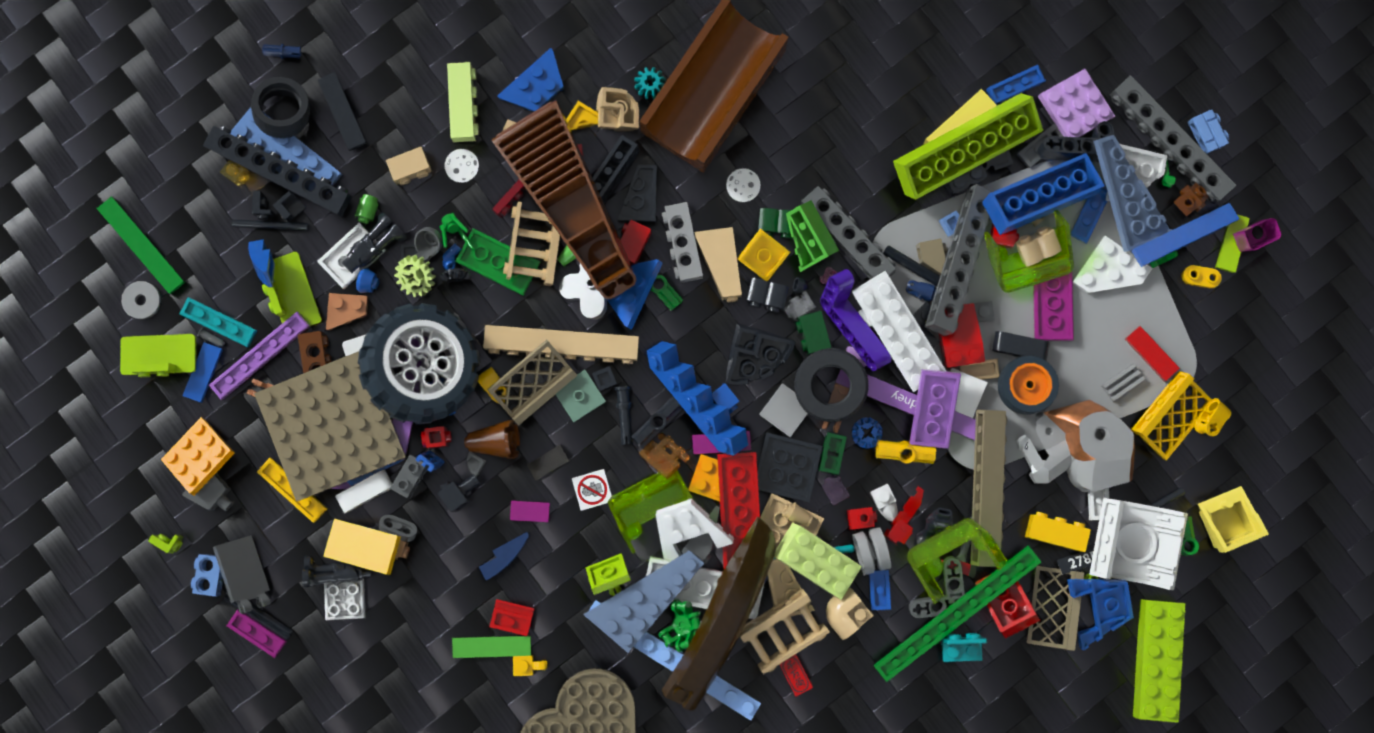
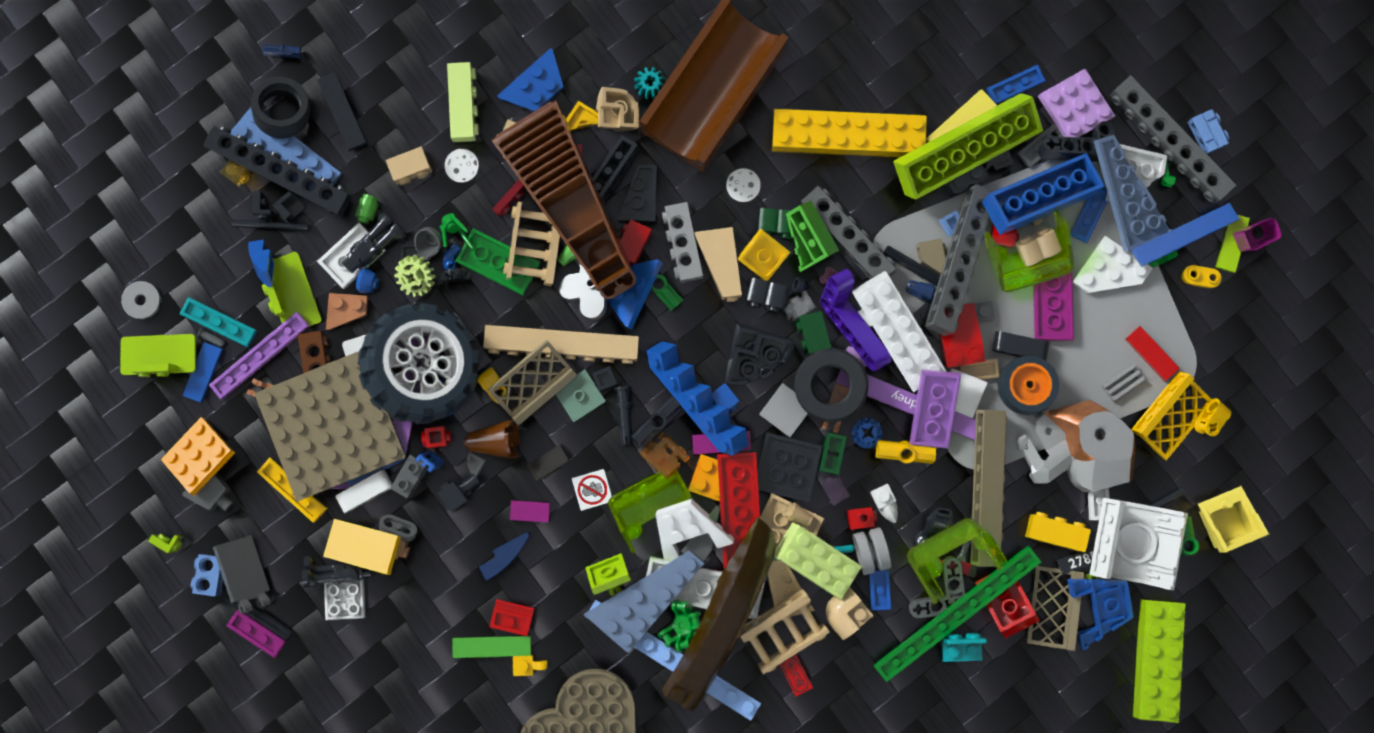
green tile [97,196,185,294] -> none
red piece [883,486,924,545] -> none
reddish brown brick [1174,183,1209,216] -> none
none -> yellow brick [772,109,926,157]

